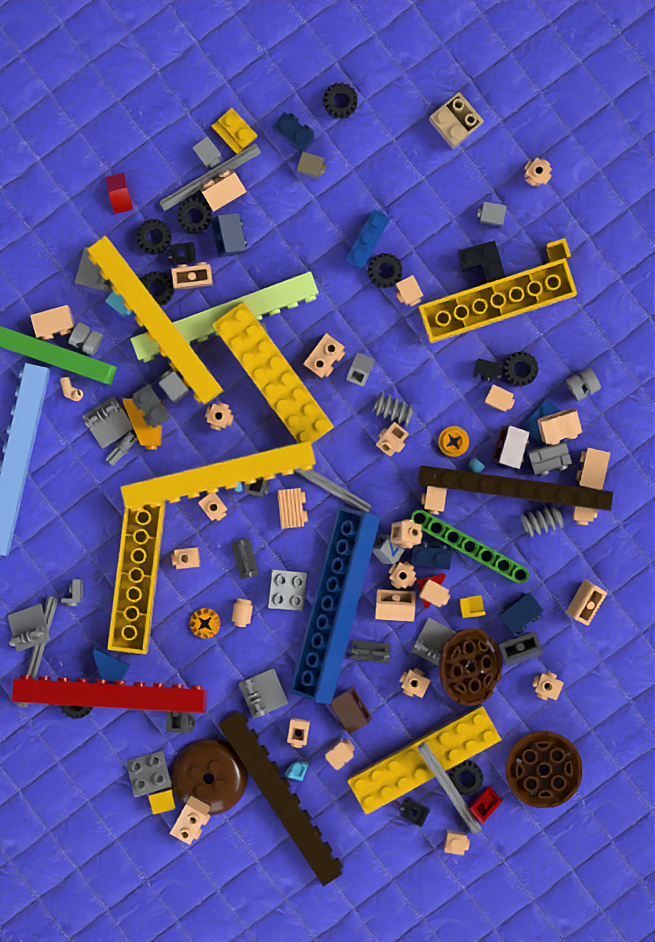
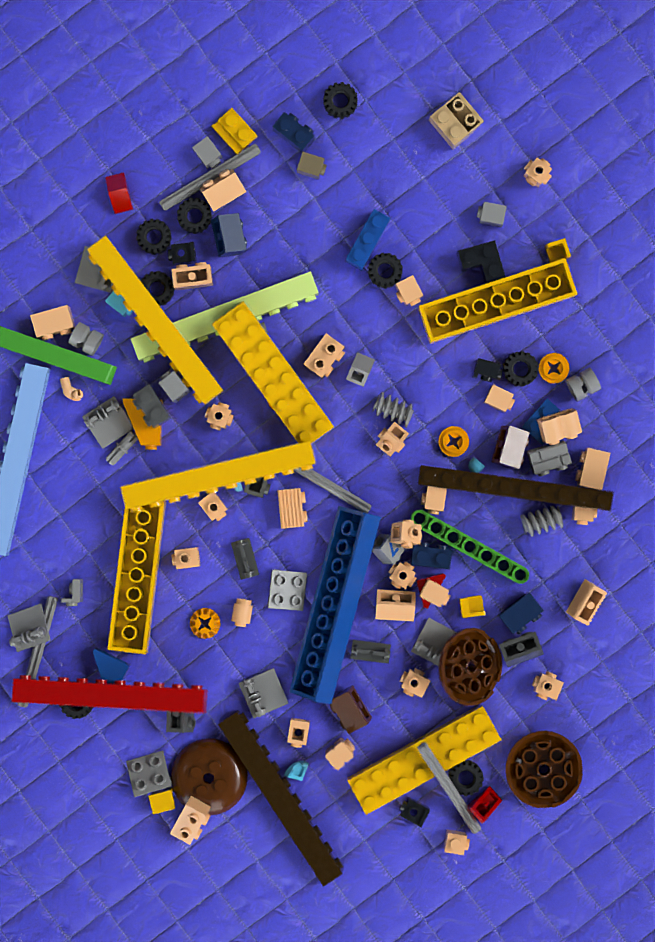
none -> light orange gear [539,353,569,383]

